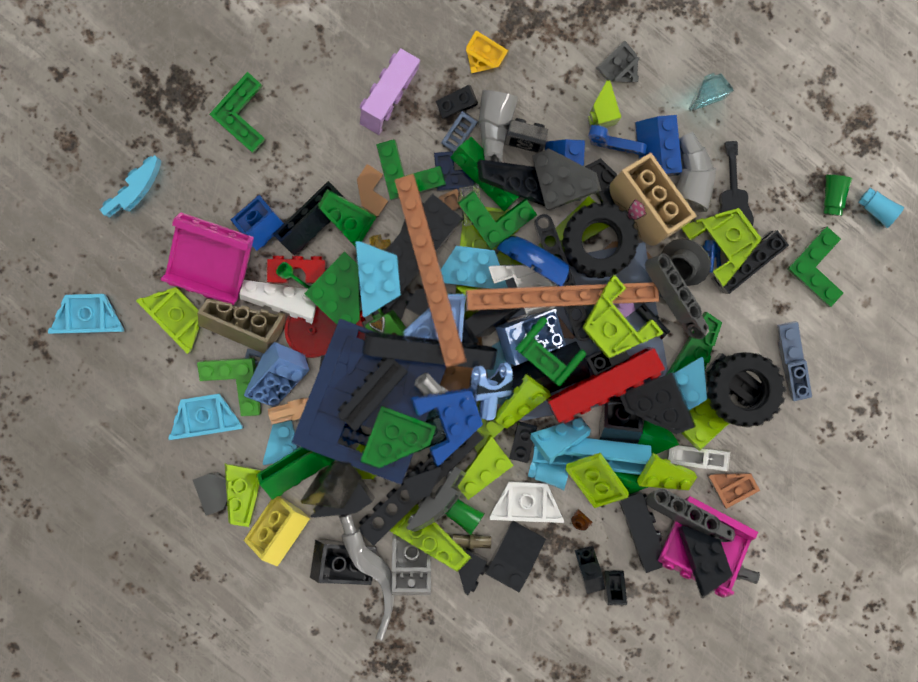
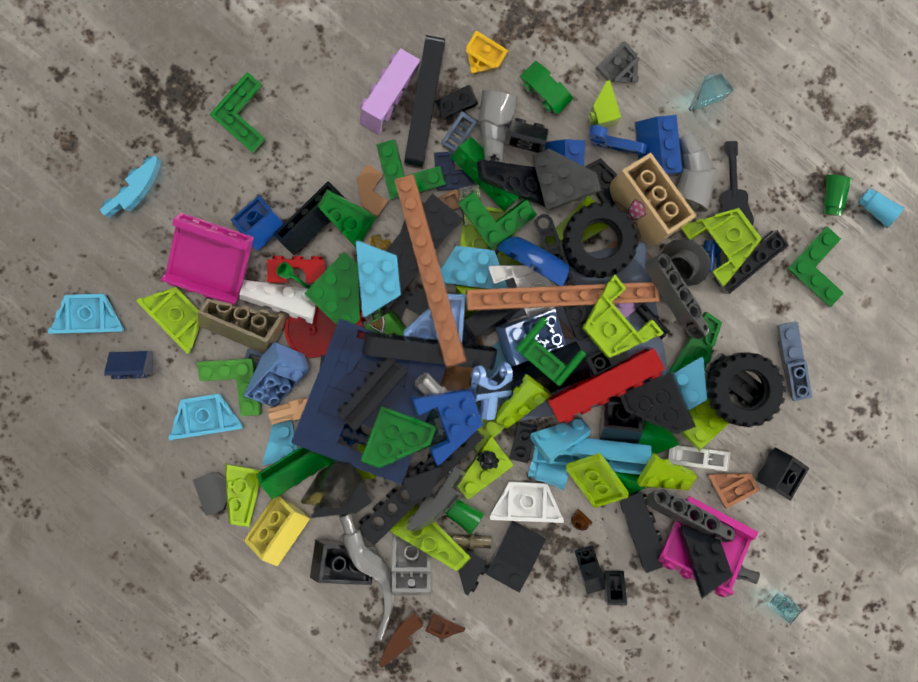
none -> dark blue slope [104,351,153,379]
none -> reddish brown slope [379,610,424,667]
none -> black beam [404,34,445,167]
none -> reddish brown tile [425,612,465,639]
none -> black plant [477,450,499,470]
none -> green brick [519,60,574,115]
none -> black slope [756,447,809,501]
none -> clear light blue slope [768,590,803,625]

